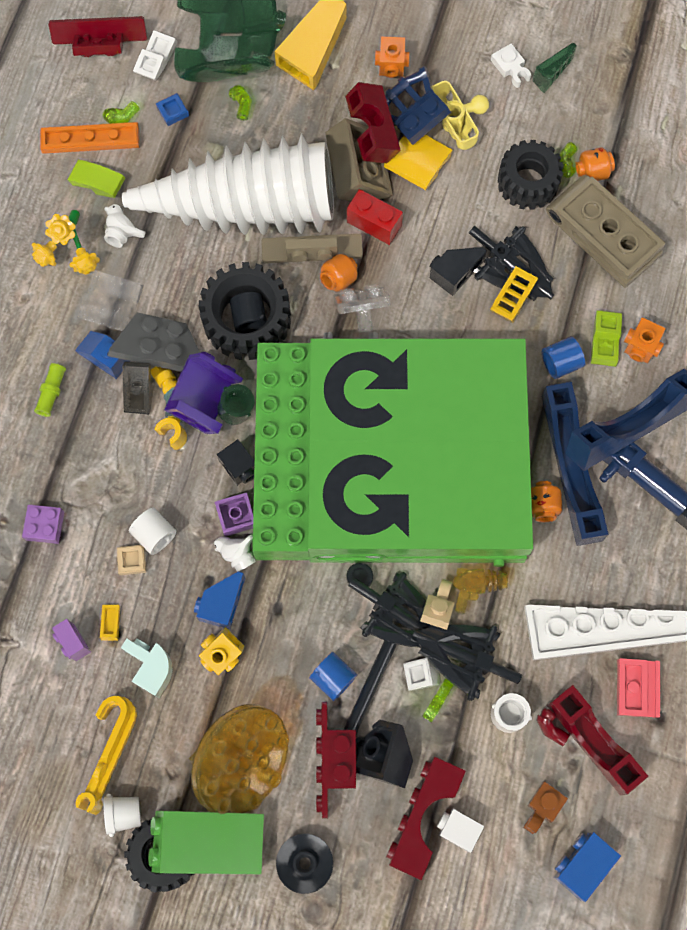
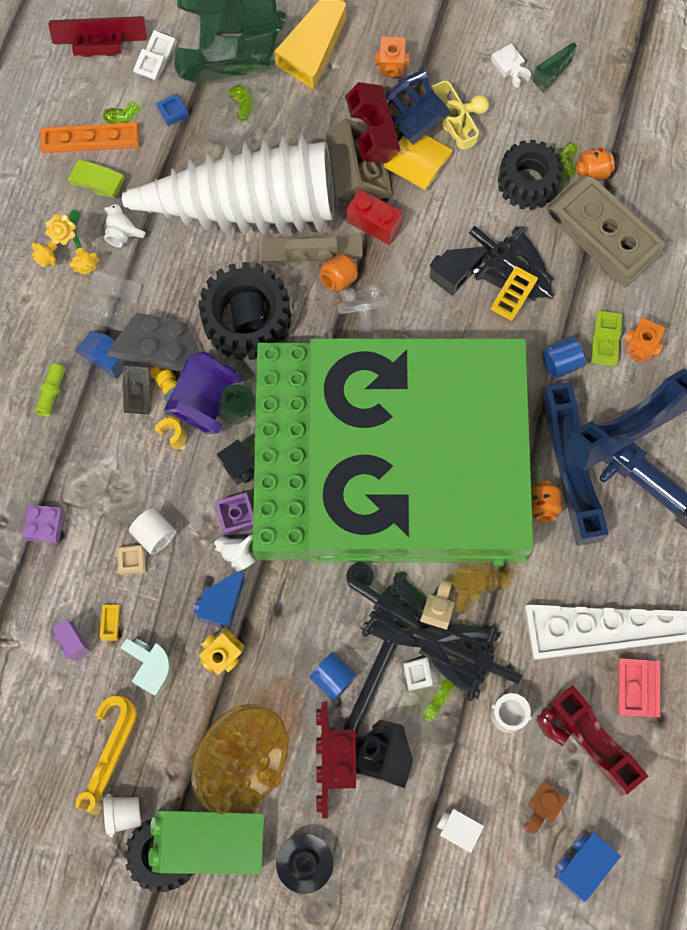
dark red arch [386,757,466,880] -> none

